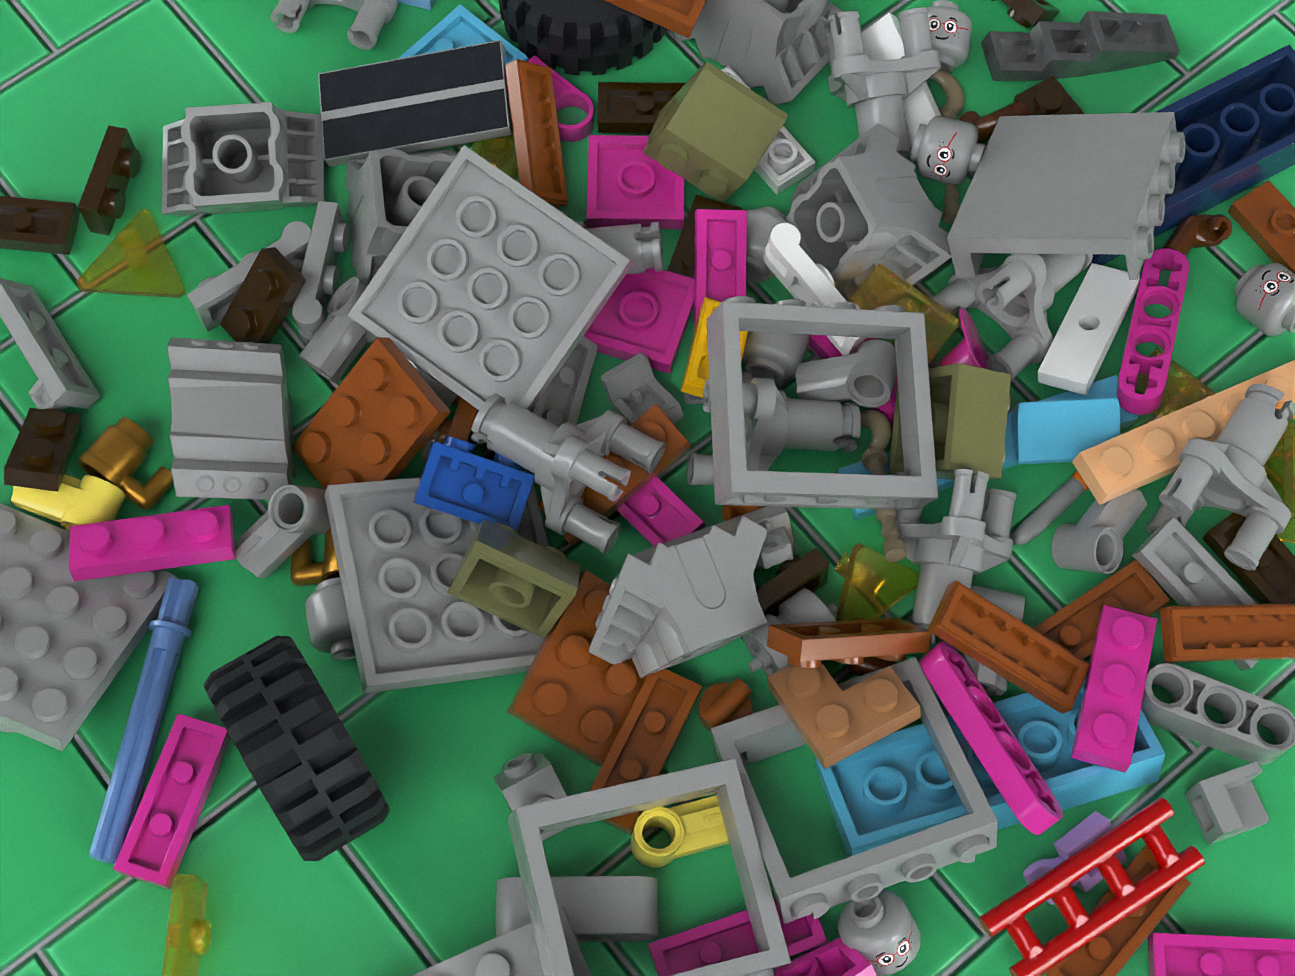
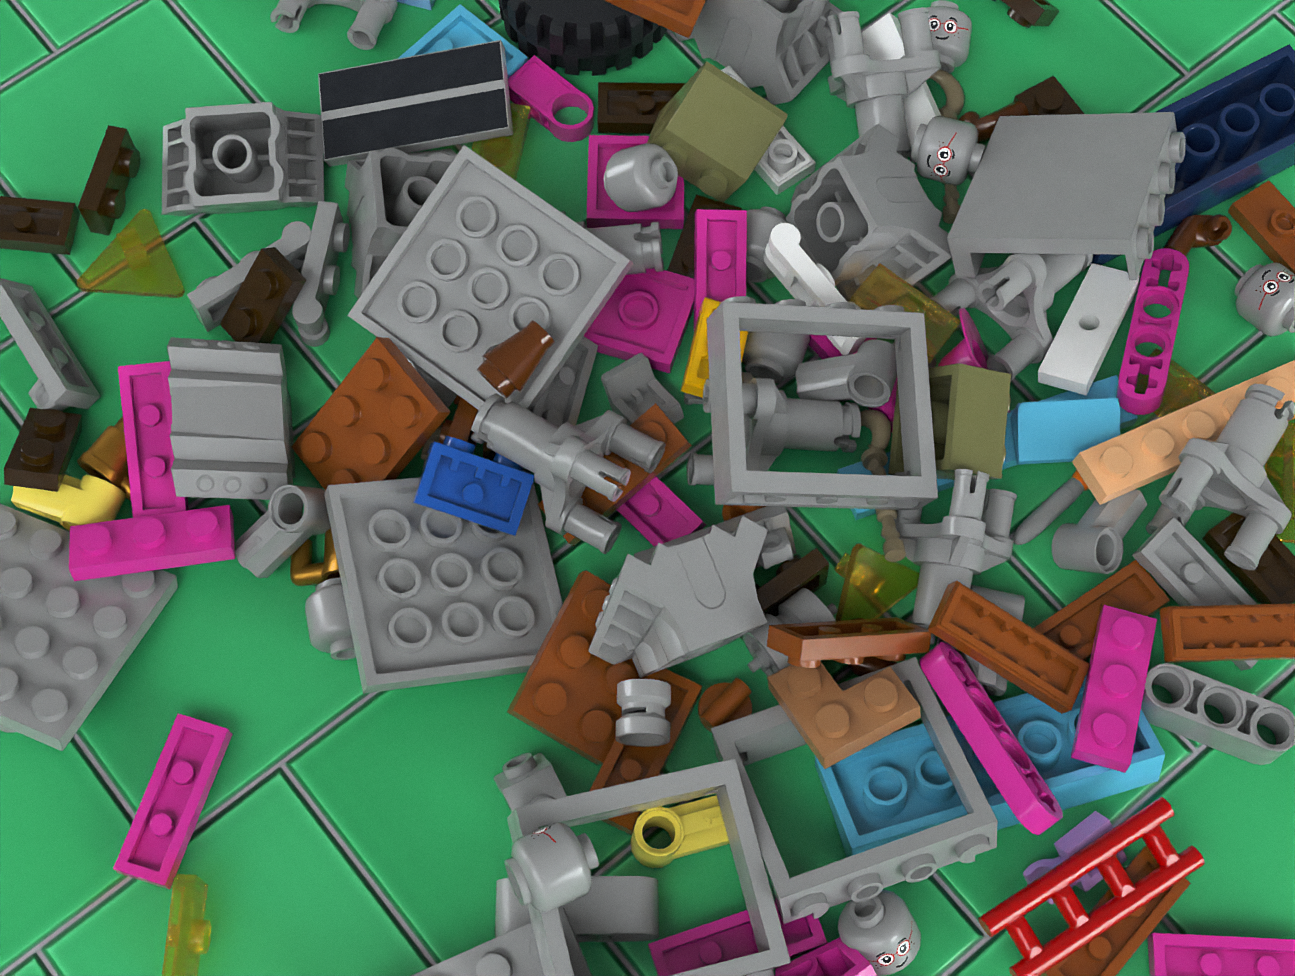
medium blue axle [89,577,199,864] -> none
black tyre [203,636,390,861] -> none
light grey piece [298,277,377,384] -> none
olive slope [447,519,581,638] -> none
dark orange plate [505,59,568,209] -> none
flat silver slope [981,11,1180,81] -> none
light grey panel [1185,761,1269,845] -> none
none -> dark pink plate [118,361,189,518]
none -> reddish brown cone [477,320,555,399]
none -> light grey head [504,822,599,912]
none -> light grey head [603,143,678,212]
none -> light grey wheel [616,679,671,747]

